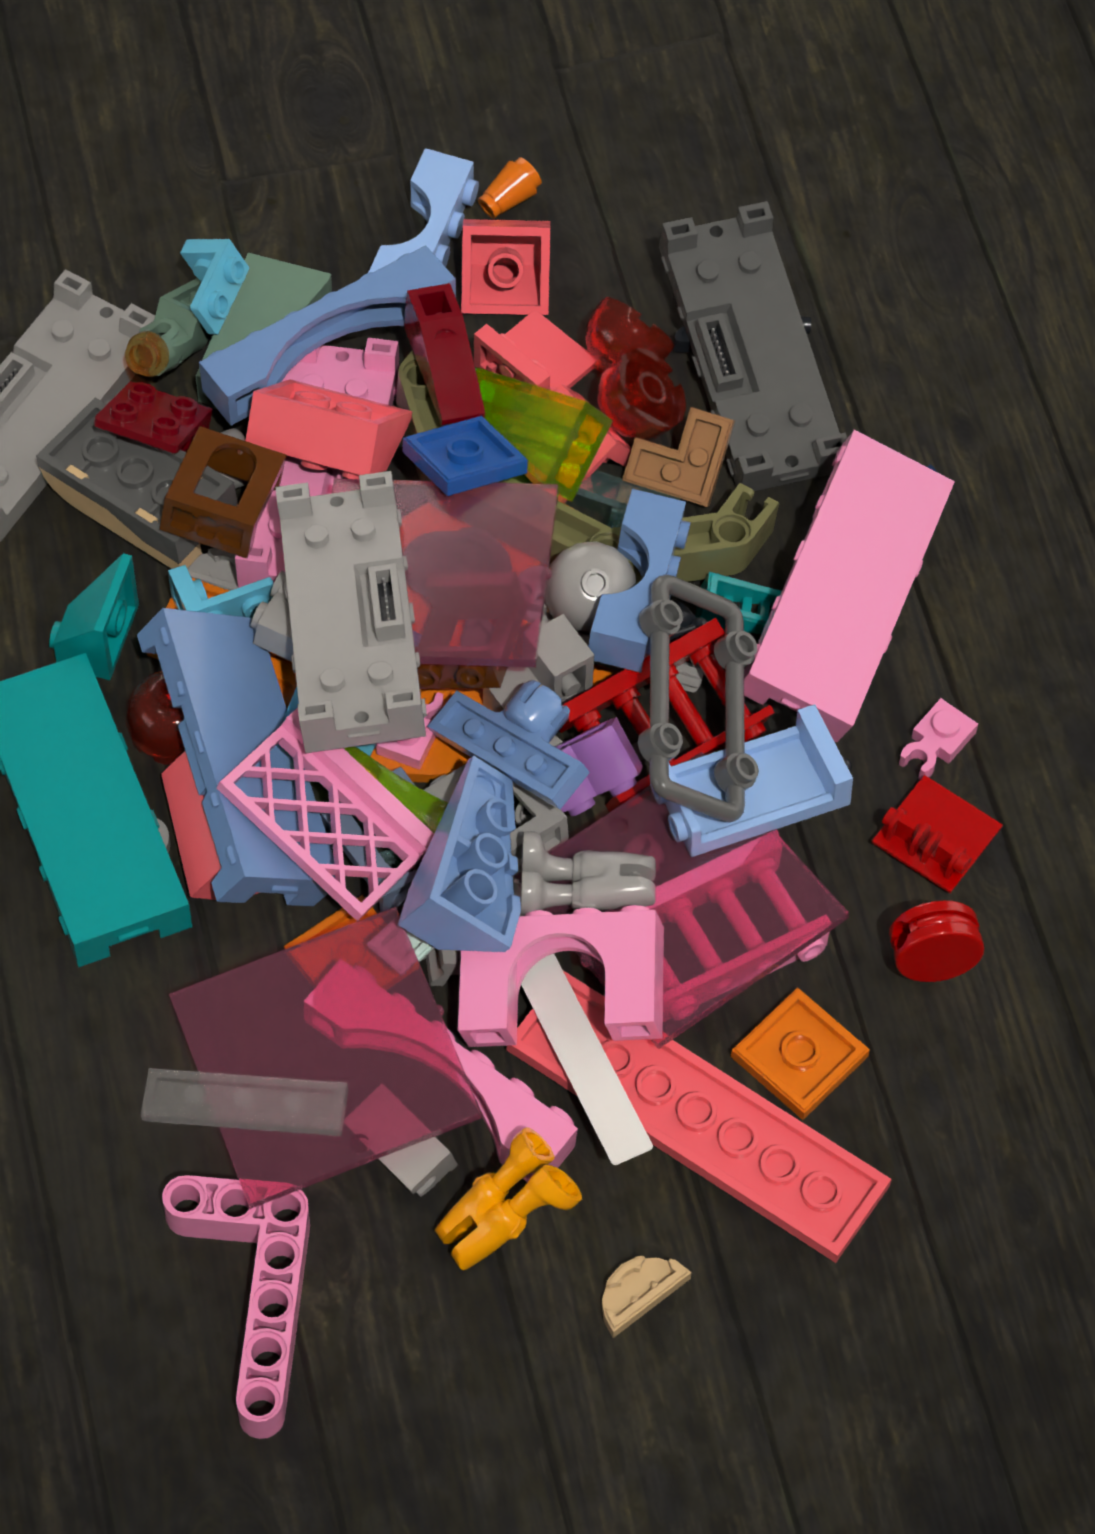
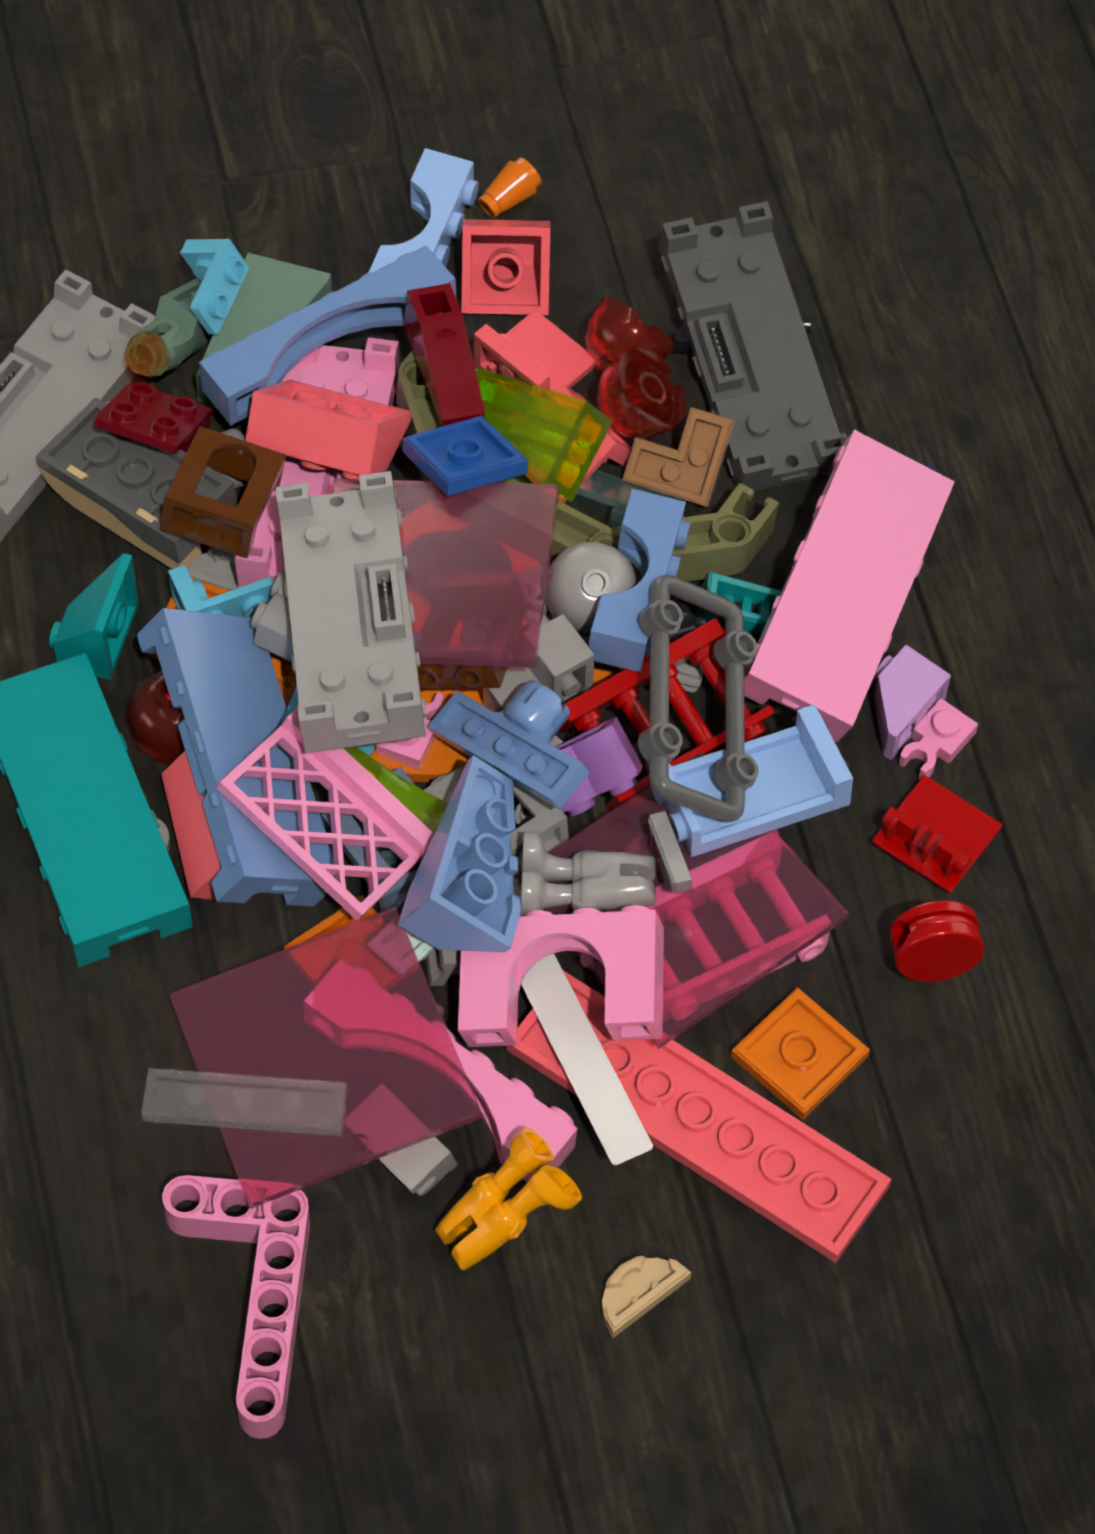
none -> light grey tile [648,811,692,894]
none -> lavender slope [874,645,951,760]

